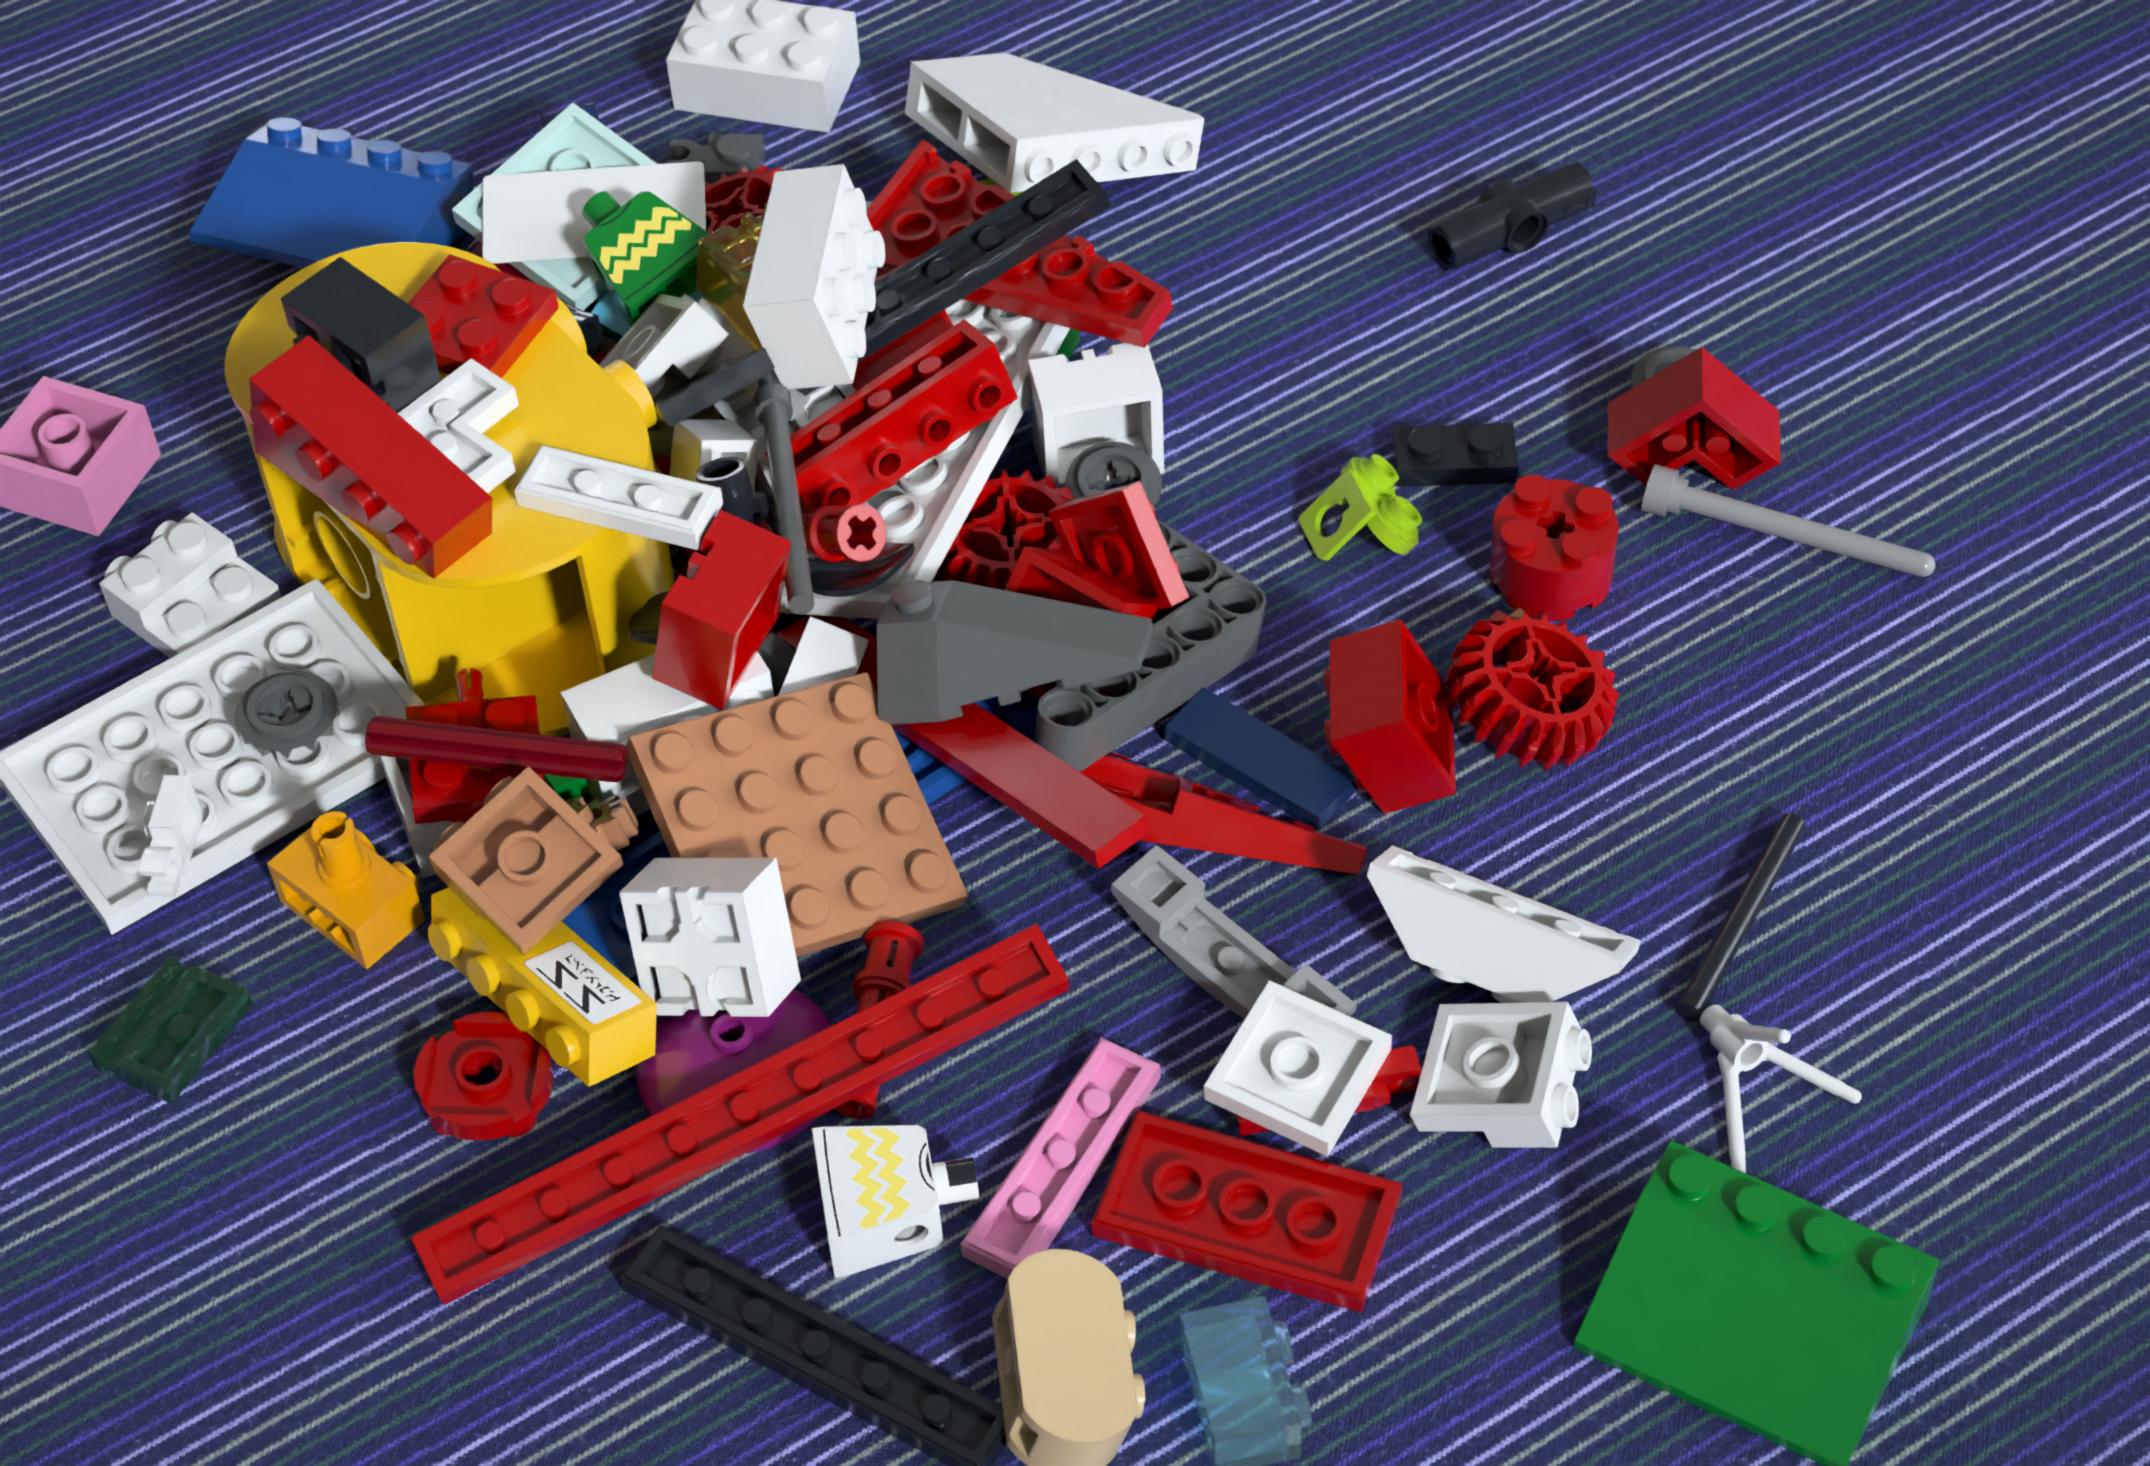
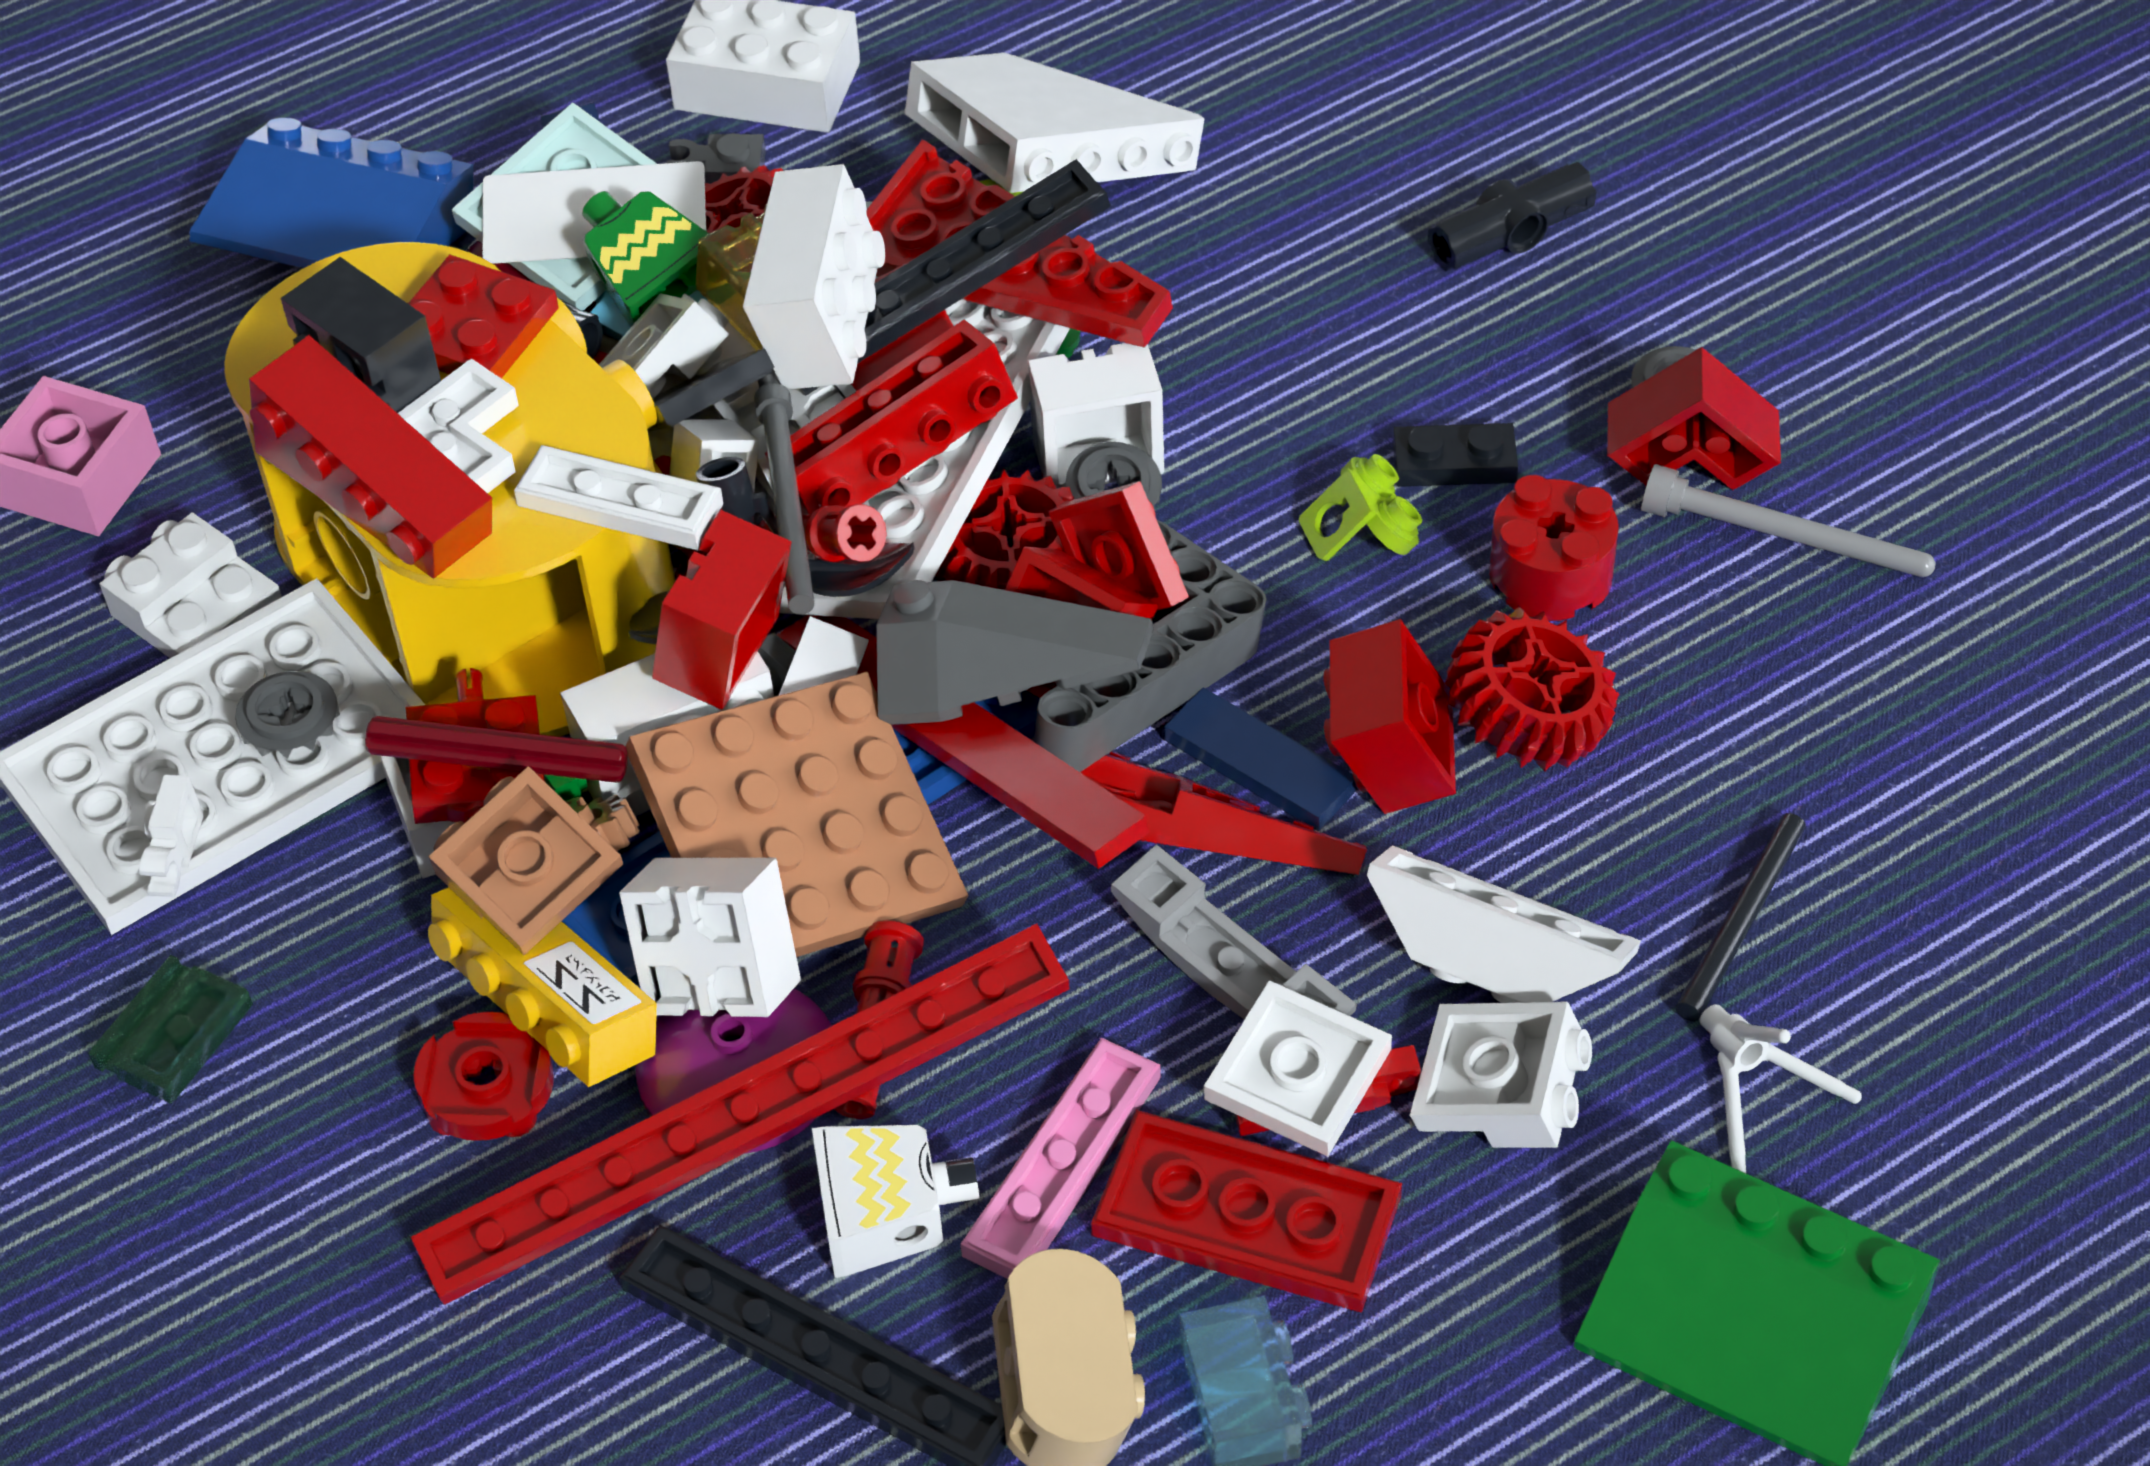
light orange brick [267,811,425,969] -> none

